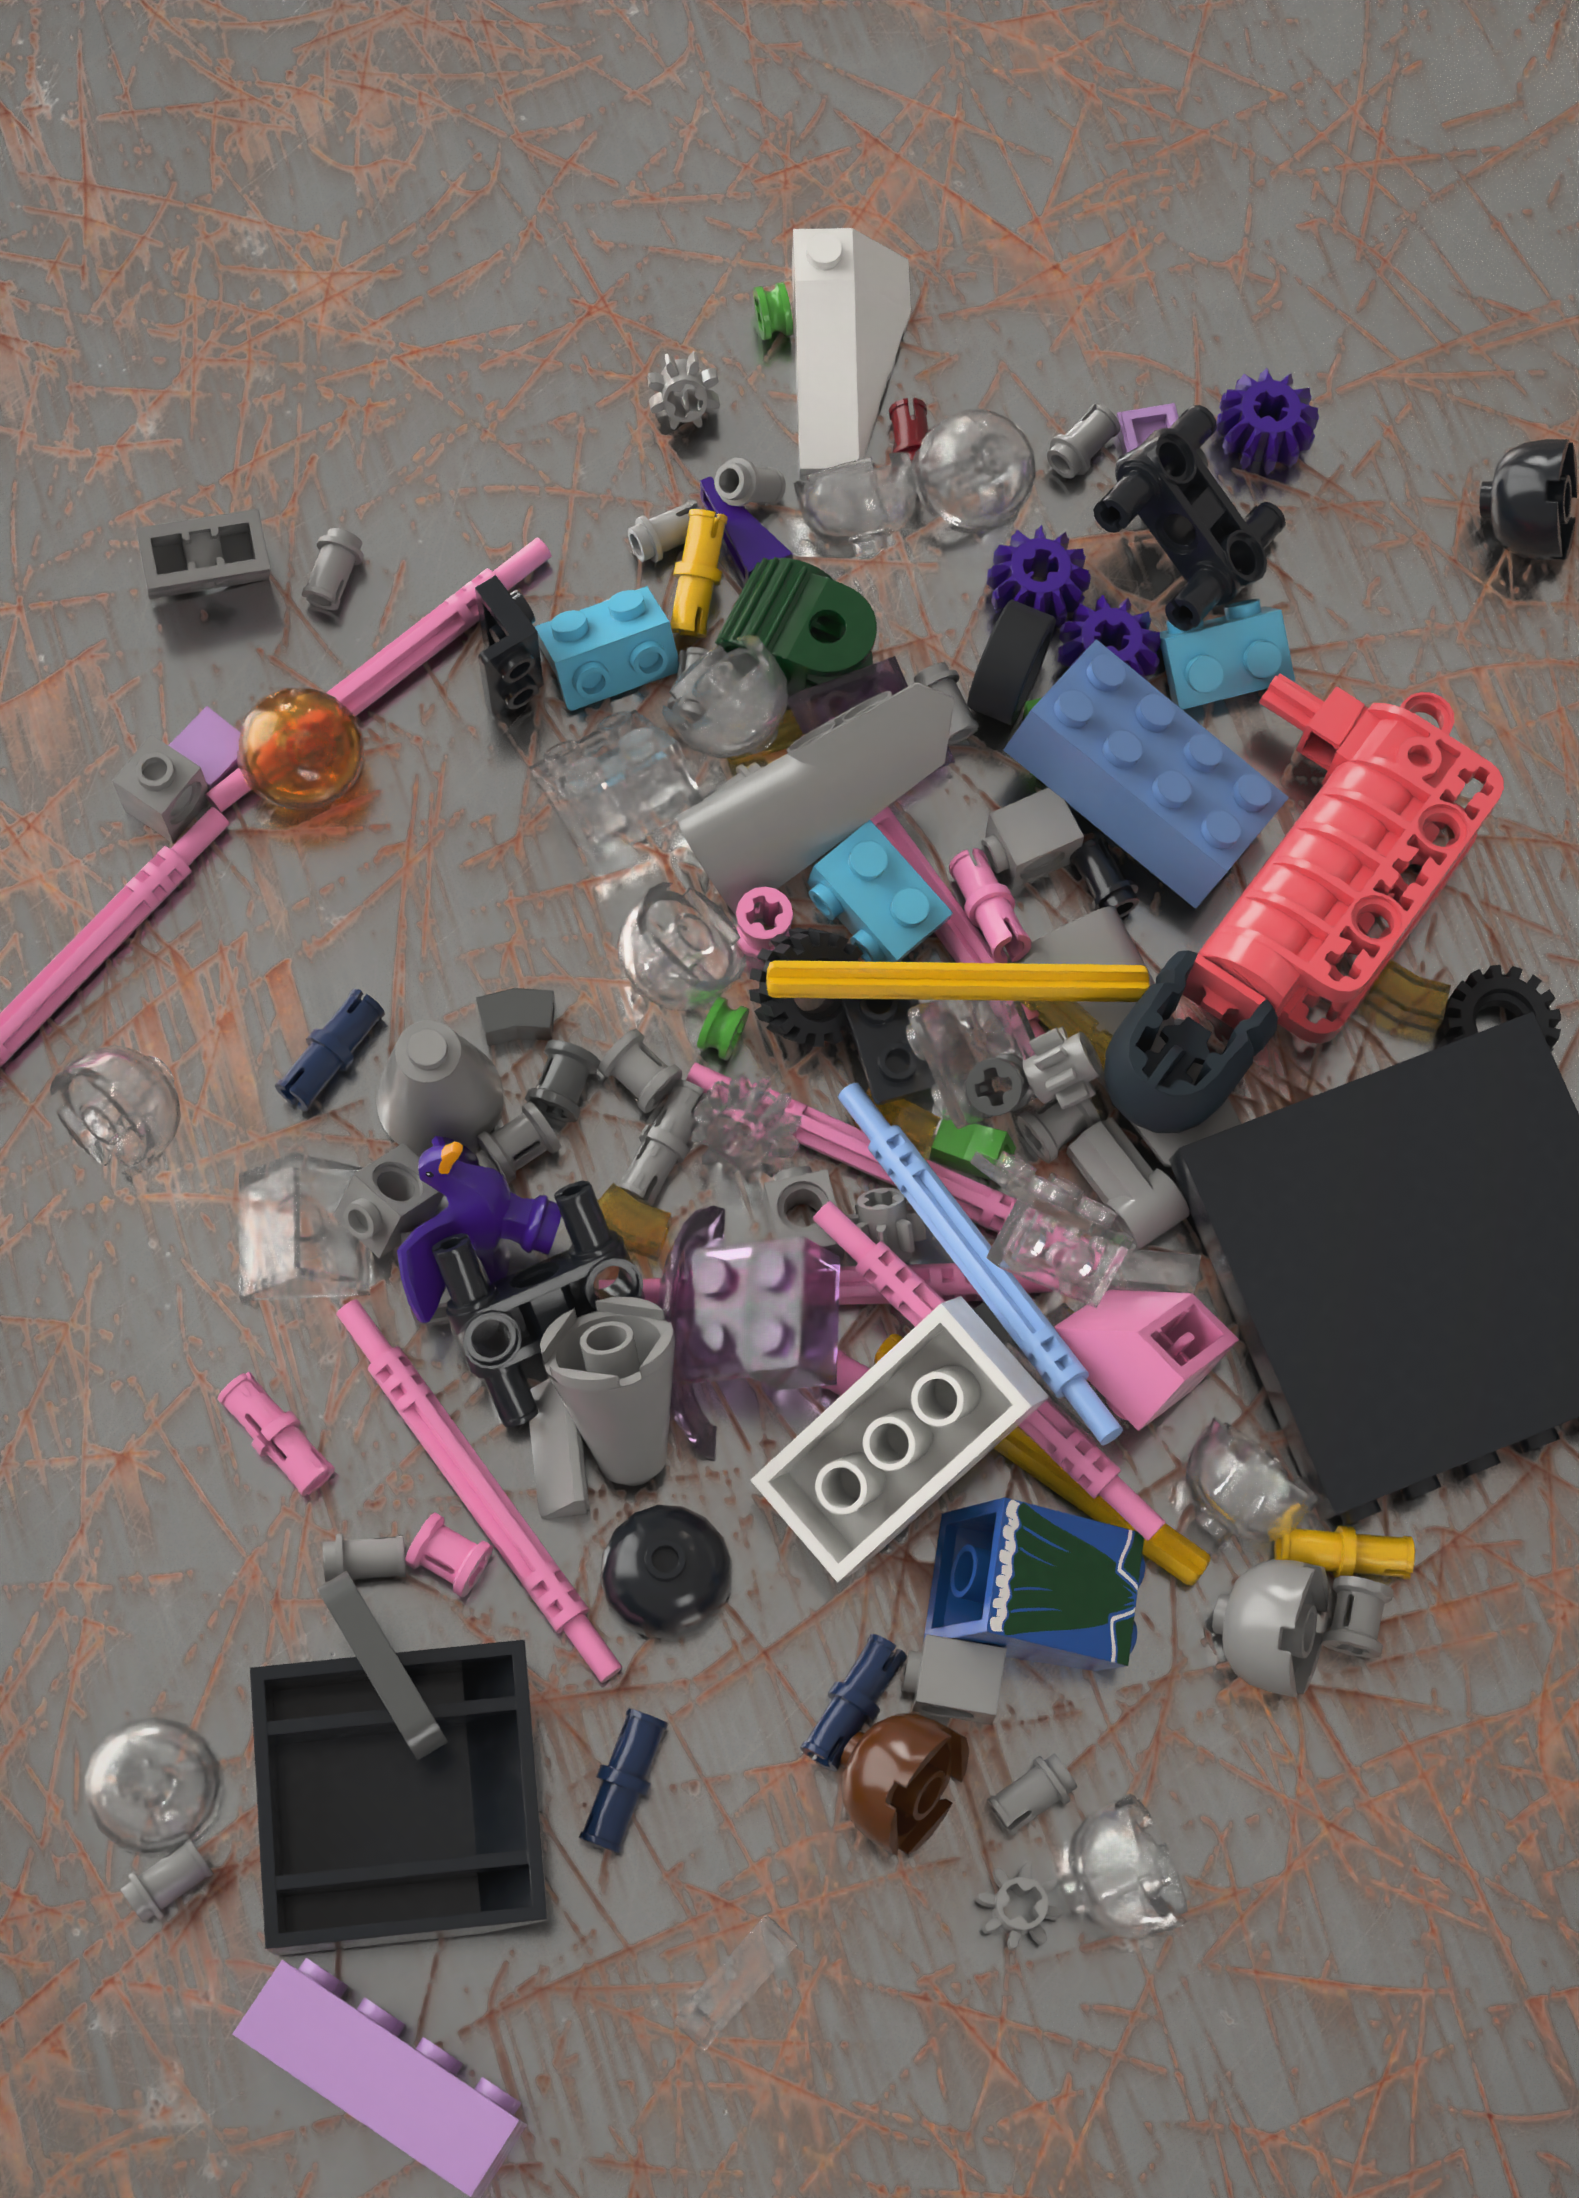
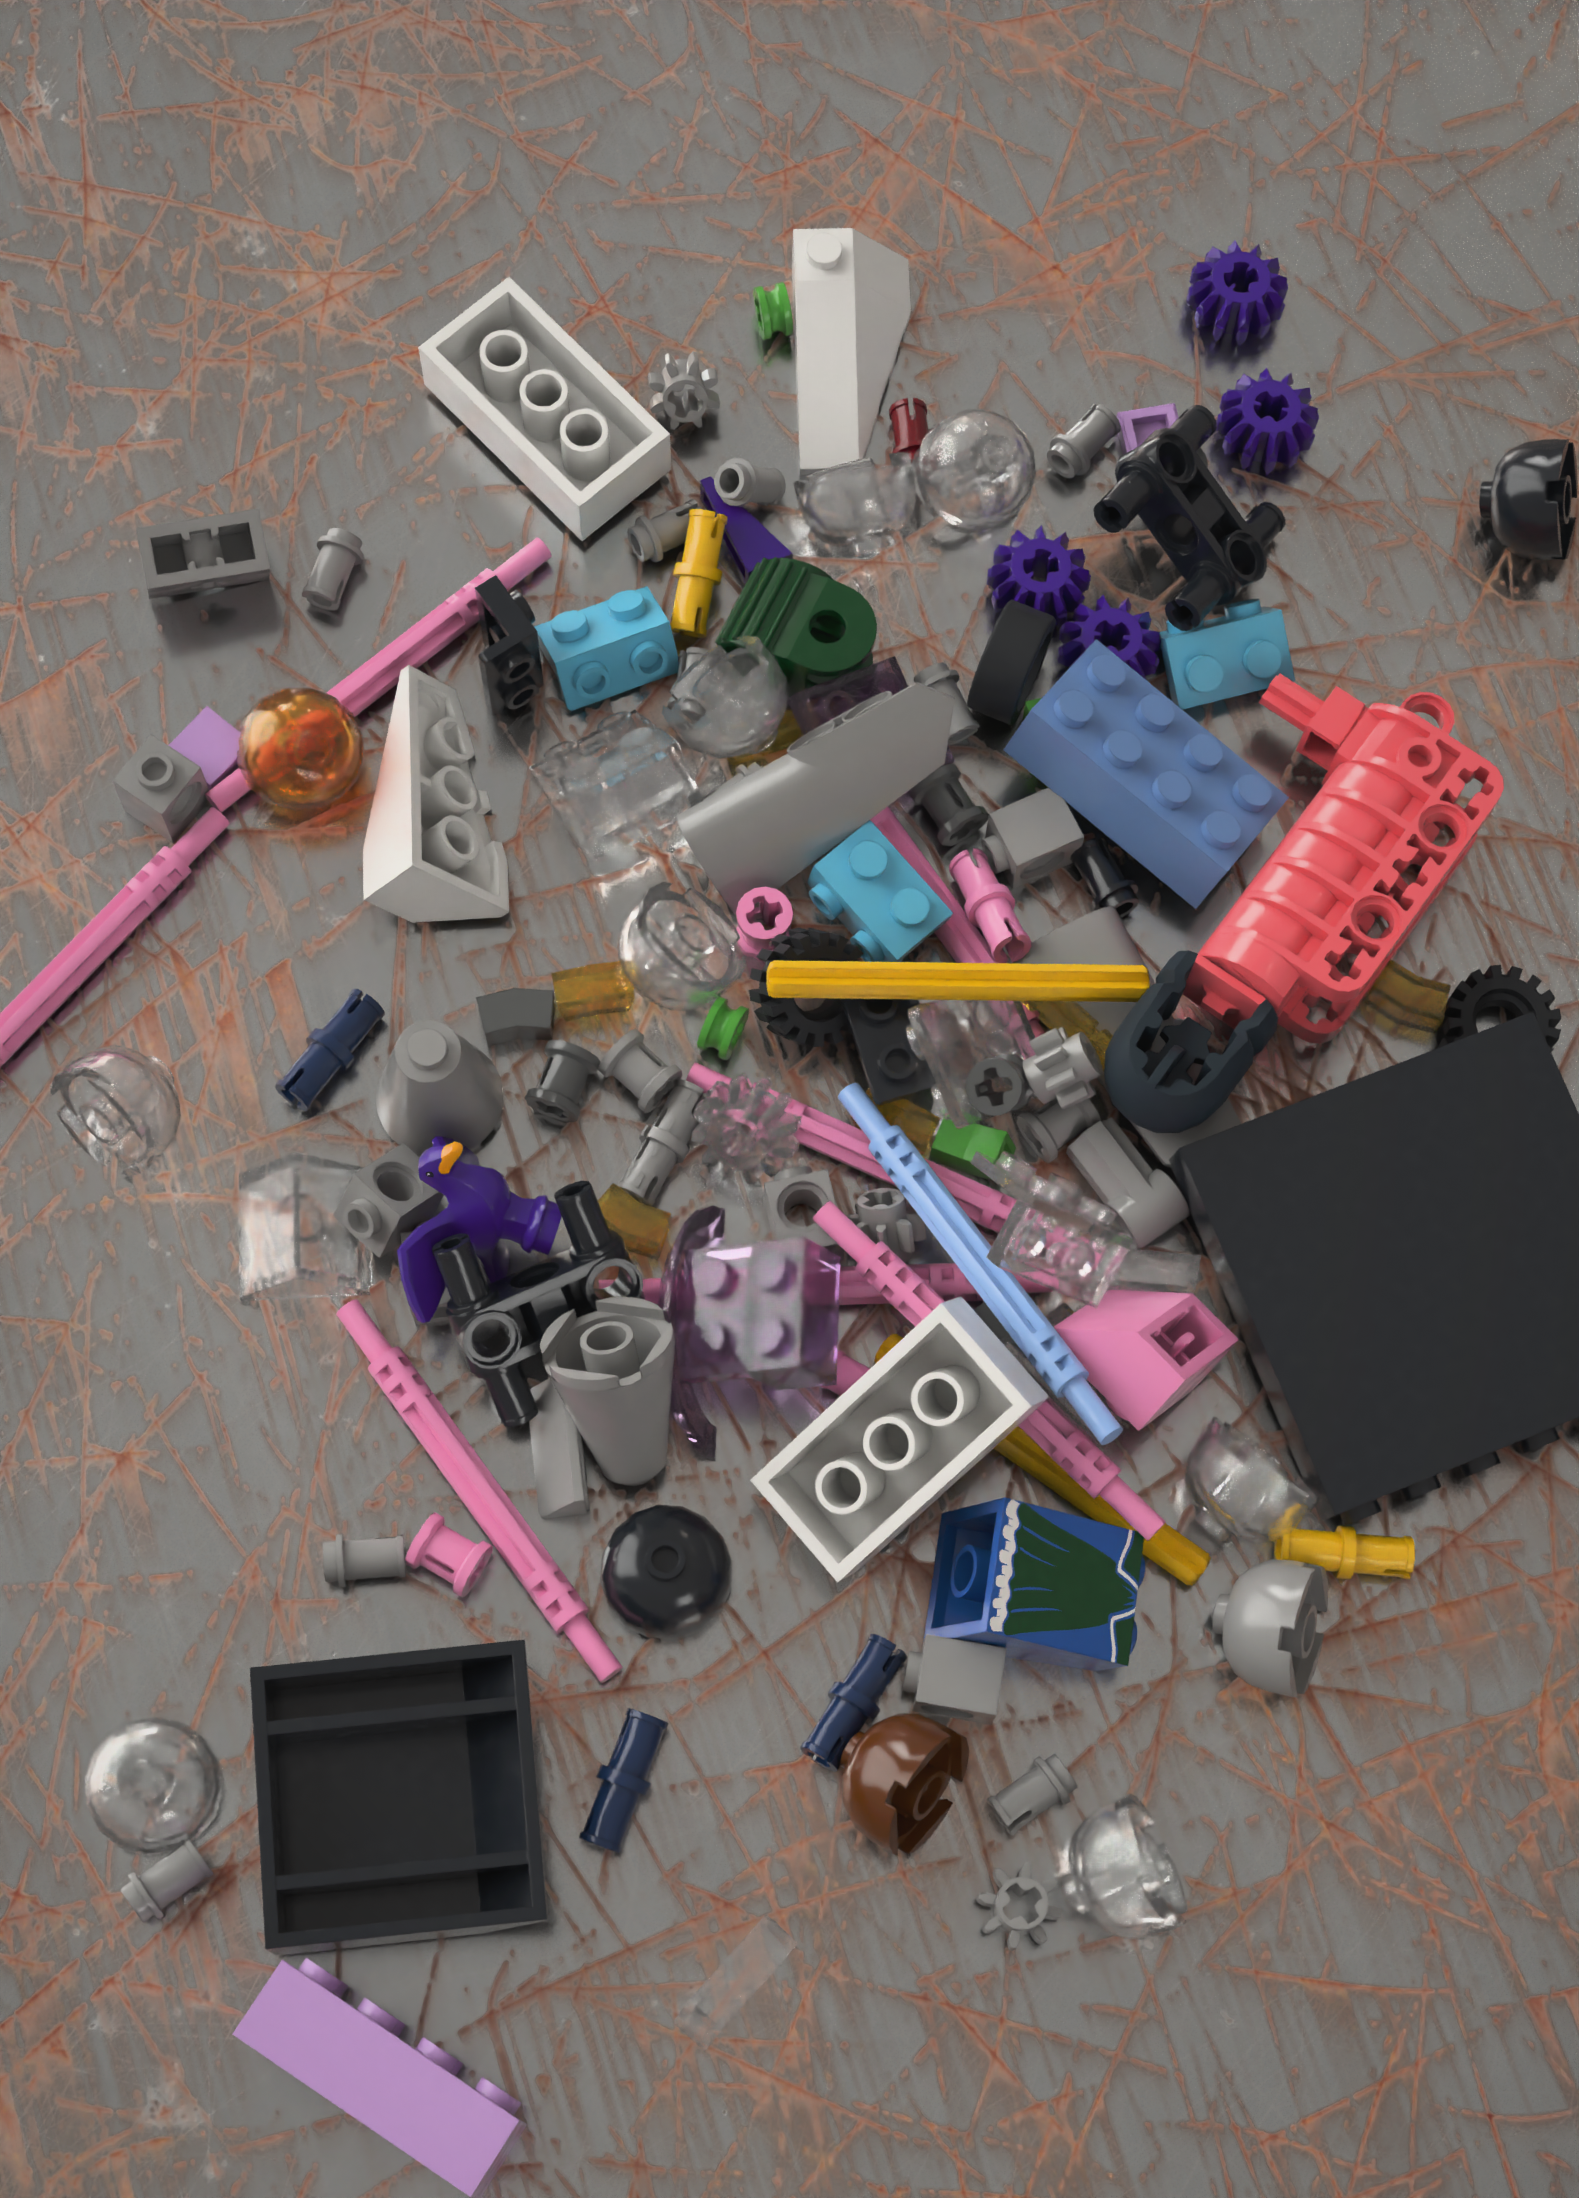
bright pink pin [217,1372,335,1497] -> none
dark grey beam [317,1570,448,1760] -> none
light grey bush [476,1101,562,1184] -> none
light grey bush [1321,1576,1394,1658] -> none
none -> white wedge [363,665,509,923]
none -> white brick [418,277,671,541]
none -> clear yellow piece [551,960,635,1022]
none -> dark grey bush [909,764,989,846]
none -> dark purple gear [1186,240,1288,346]

